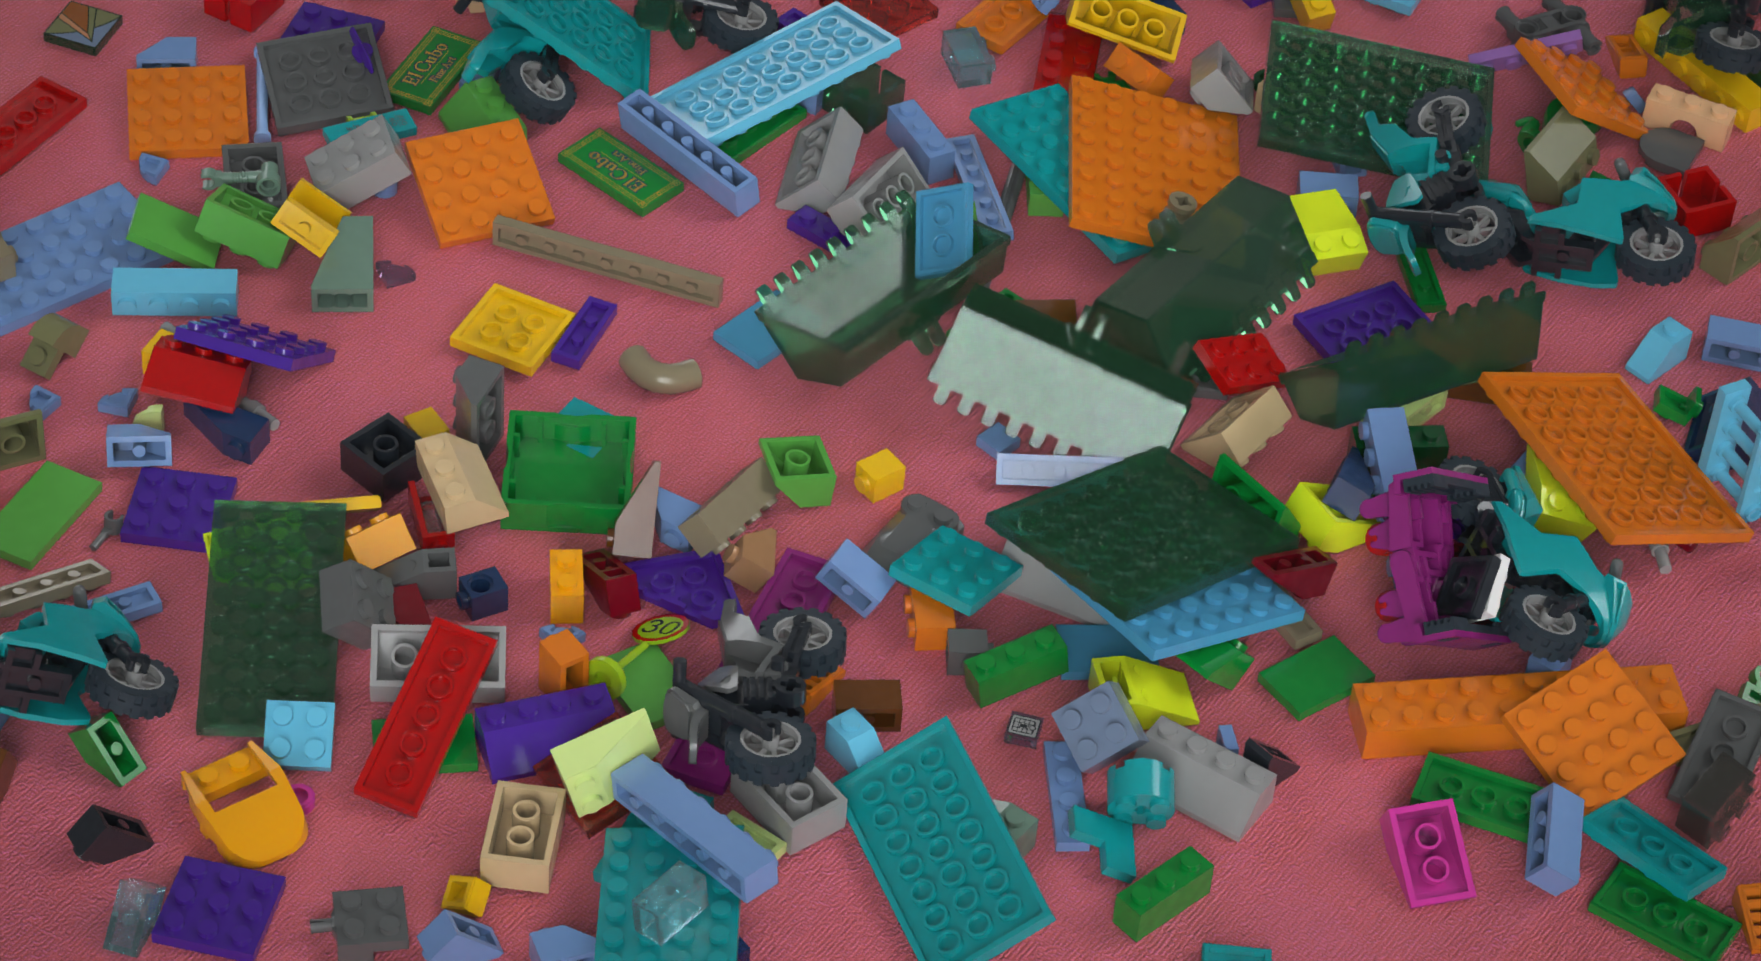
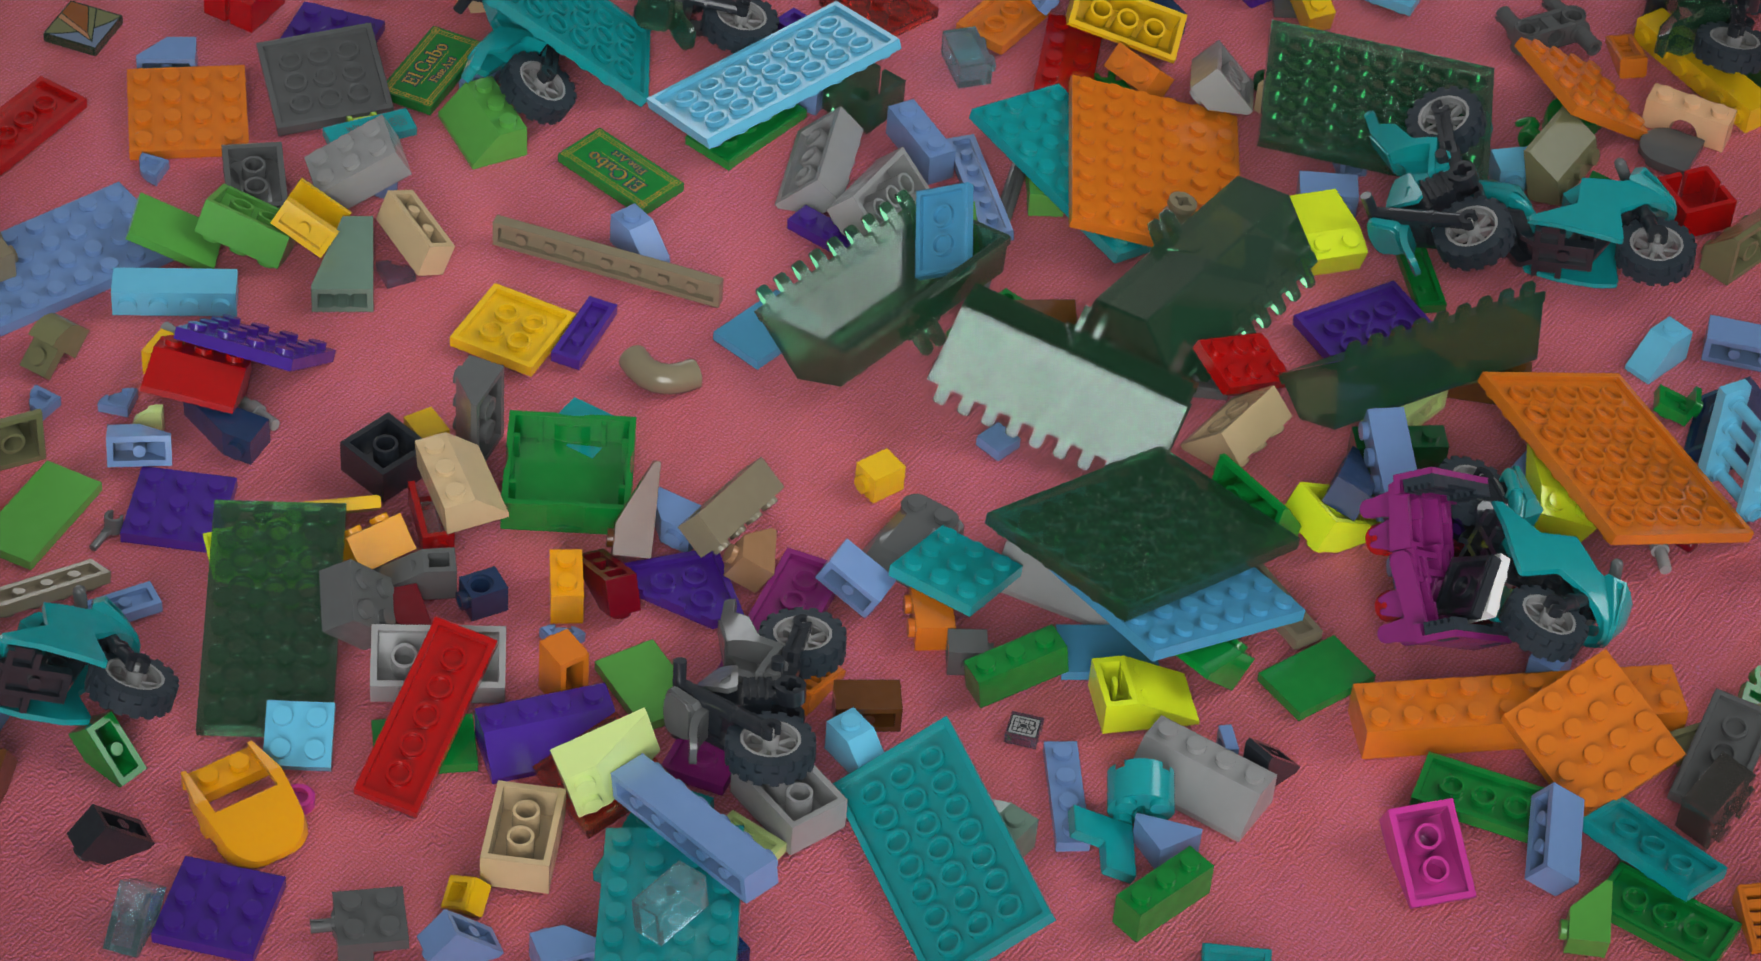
sand green brick [201,161,281,197] -> none
light blue bar [253,46,271,143] -> none
dark purple piece [349,26,374,74] -> none
orange plate [404,118,556,249] -> none
lime piece [588,614,690,700] -> none
medium blue brick [618,88,760,217] -> none
bright green slope [758,435,837,507] -> none
medium blue plate [996,453,1123,488] -> none
sand blue brick [1051,681,1150,774] -> none
dark red slope [1251,546,1338,599] -> none
medium lavender plate [1468,29,1583,77] -> none
medium blue tile [1622,87,1646,114] -> none
none -> tan brick [376,190,455,276]
none -> medium blue slope [610,203,670,263]
none -> medium blue slope [1133,813,1203,869]
none -> medium azure slope [1486,146,1527,191]
none -> bright green slope [1558,880,1613,958]

